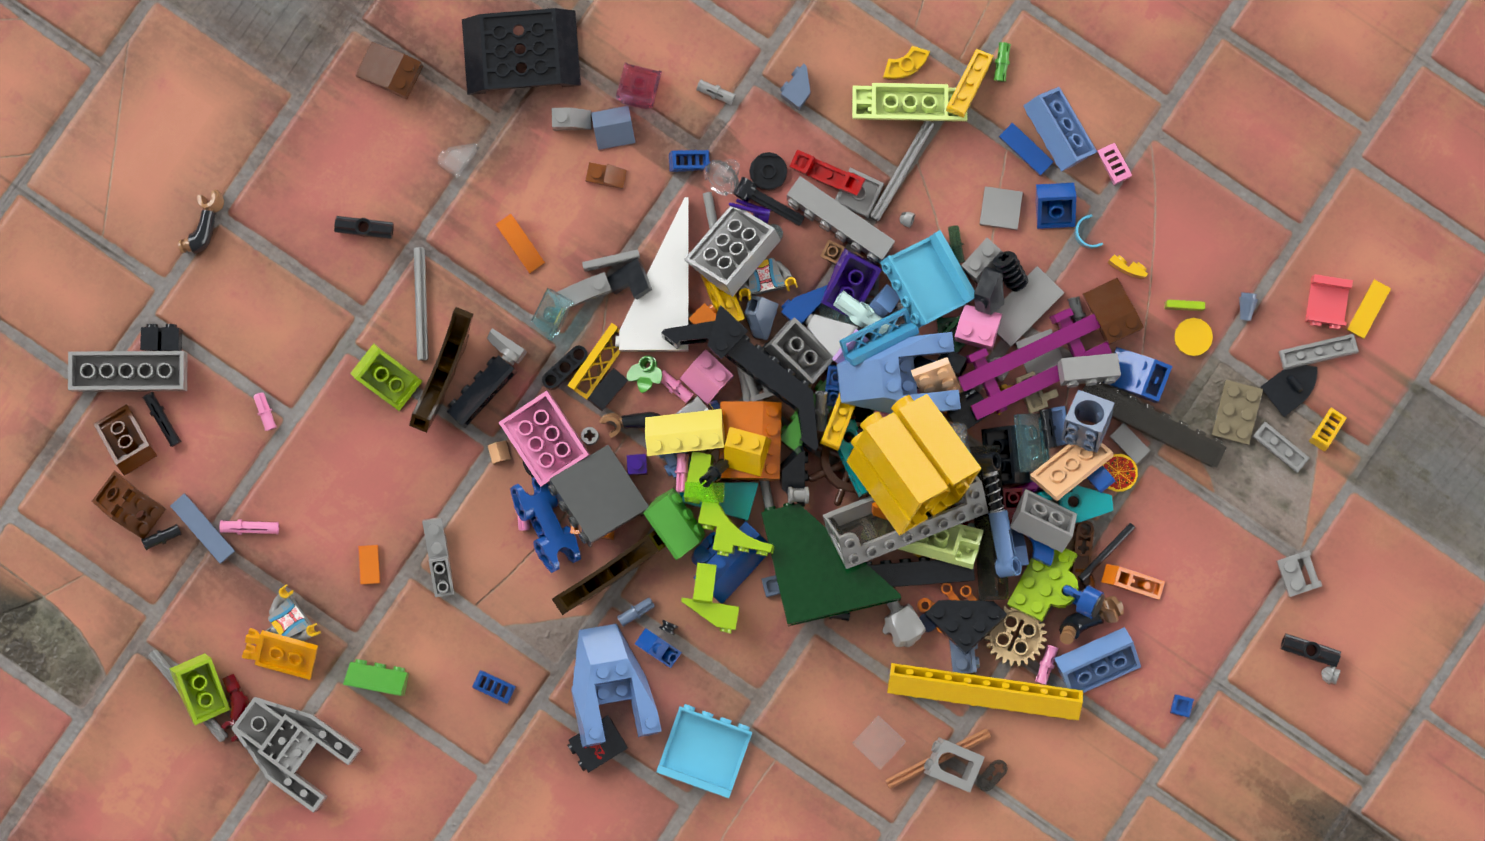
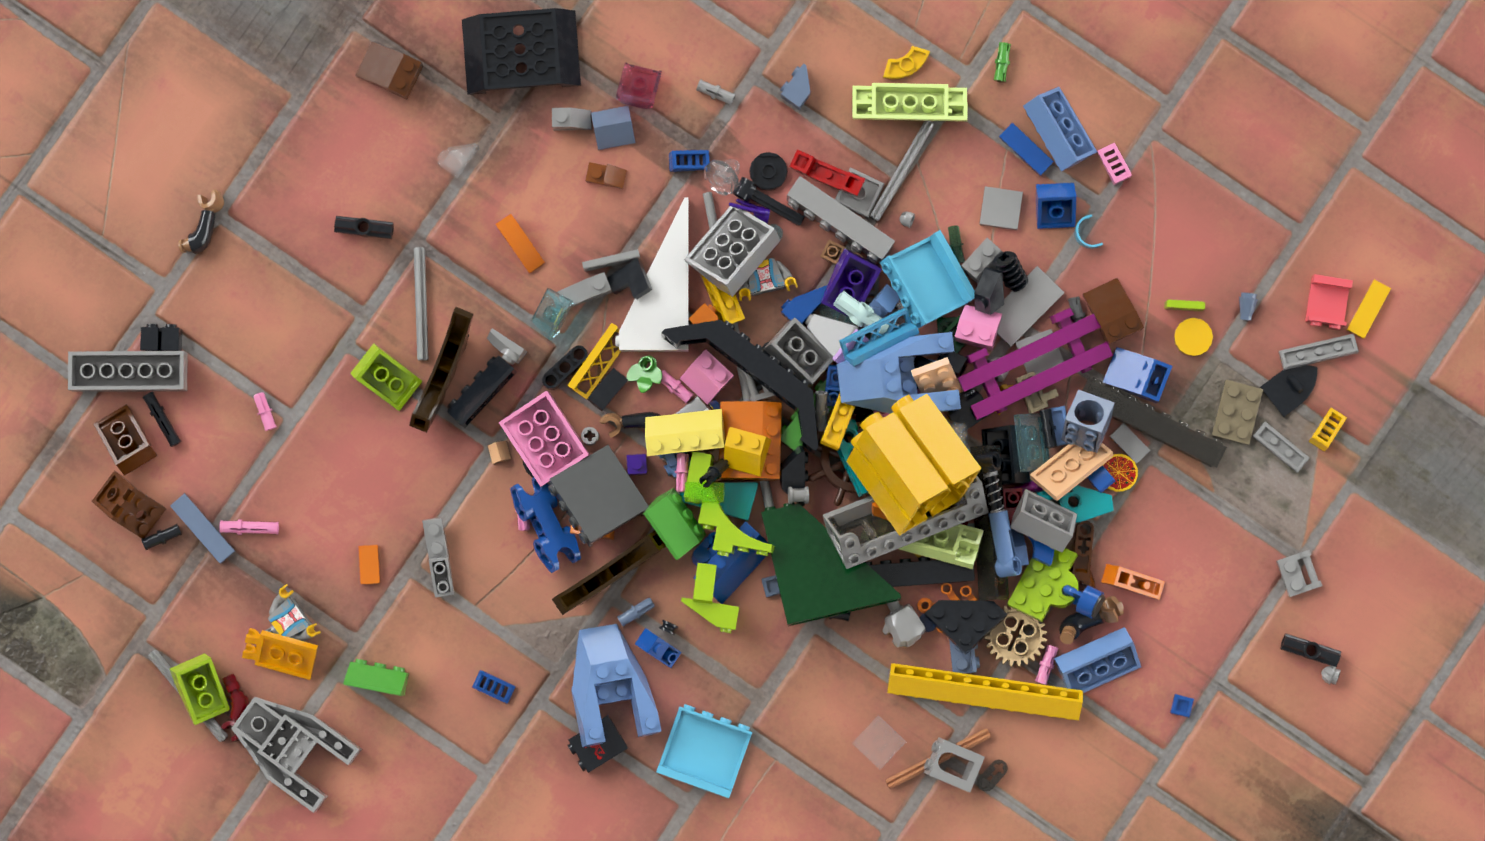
black wing [707,306,748,360] -> none
sand blue slope [745,295,779,340] -> none
yellow tile [946,49,994,118] -> none
light grey brick [1057,353,1121,388] -> none
black piece [1078,523,1135,582] -> none
yellow slope [1107,254,1148,279] -> none

